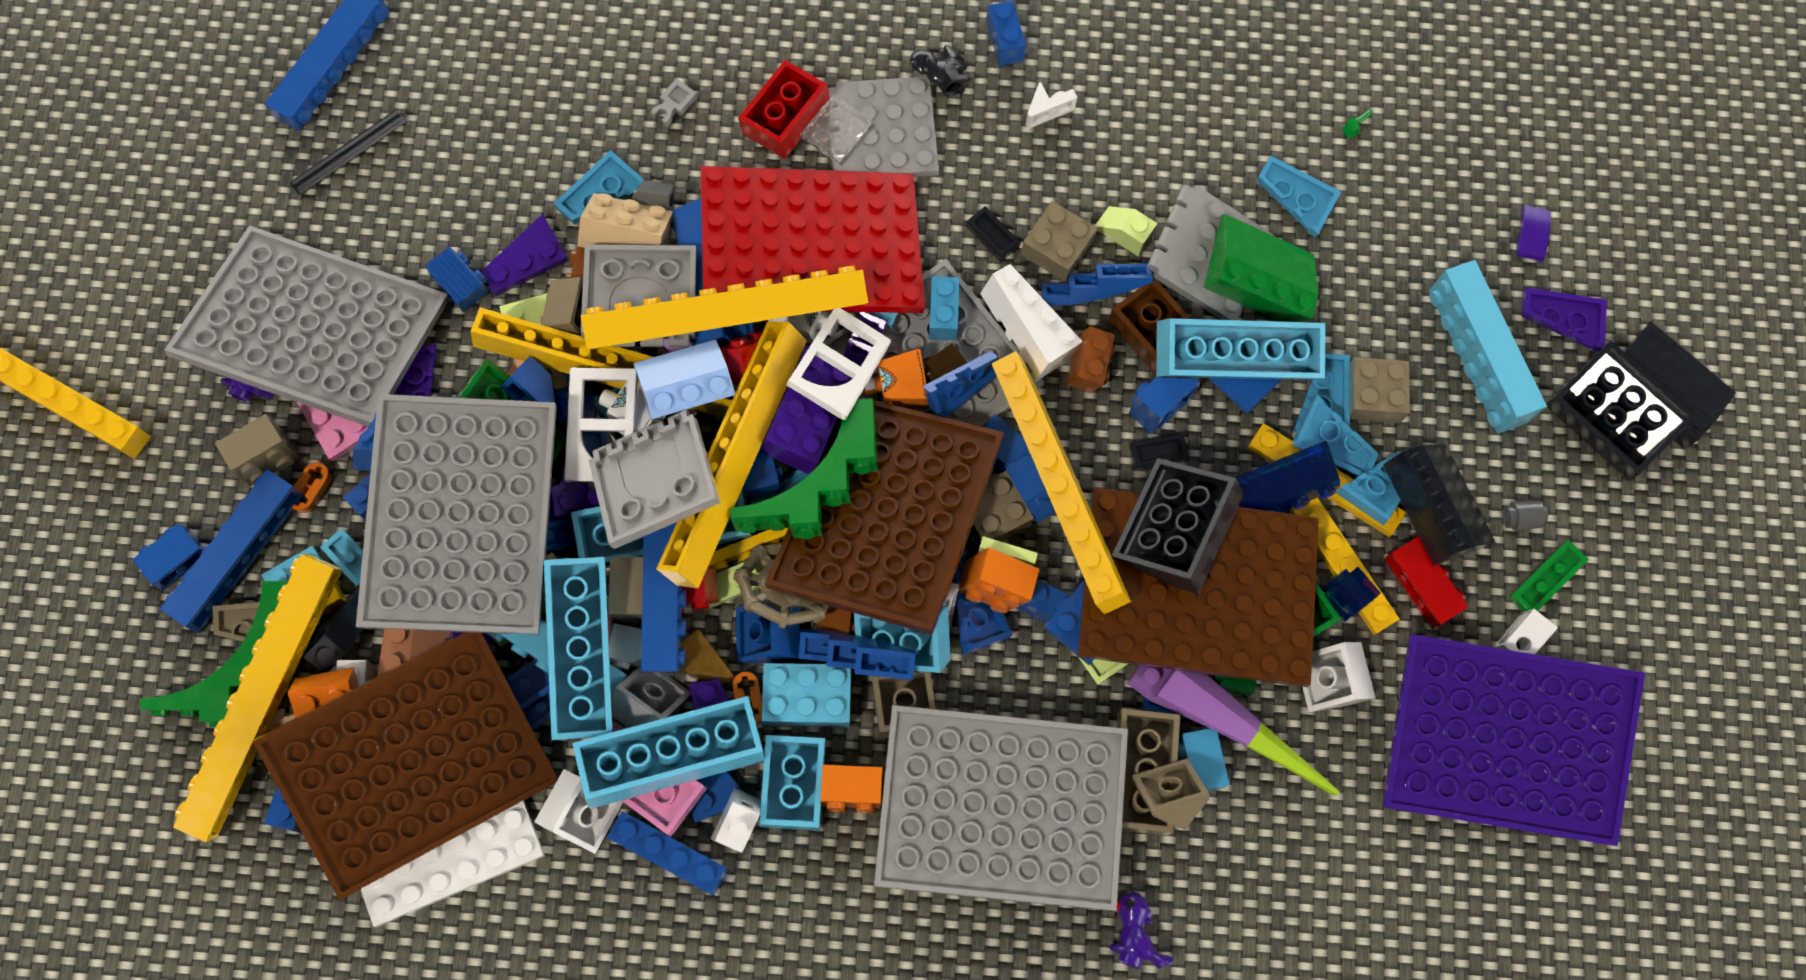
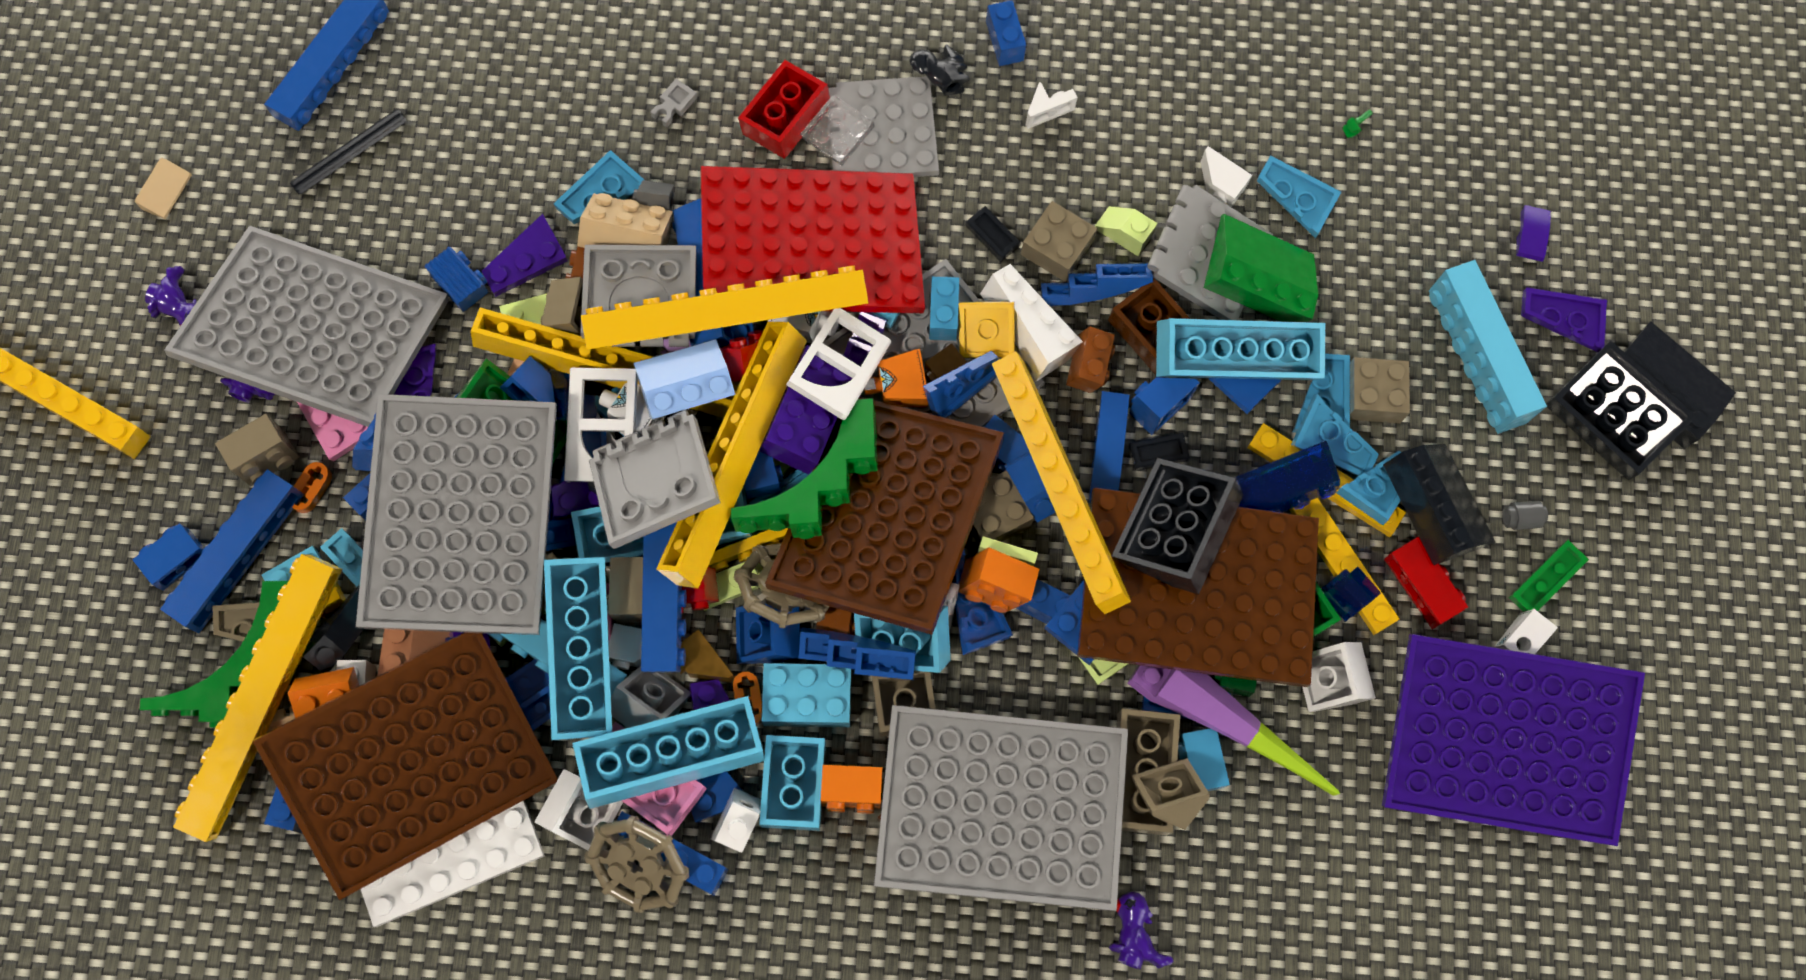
none -> tan slope [135,157,192,219]
none -> dark purple animal [145,266,197,326]
none -> dark tan plate [584,816,689,913]
none -> yellow plate [958,301,1015,358]
none -> blue slope [1088,391,1129,503]
none -> white slope [1201,146,1252,207]

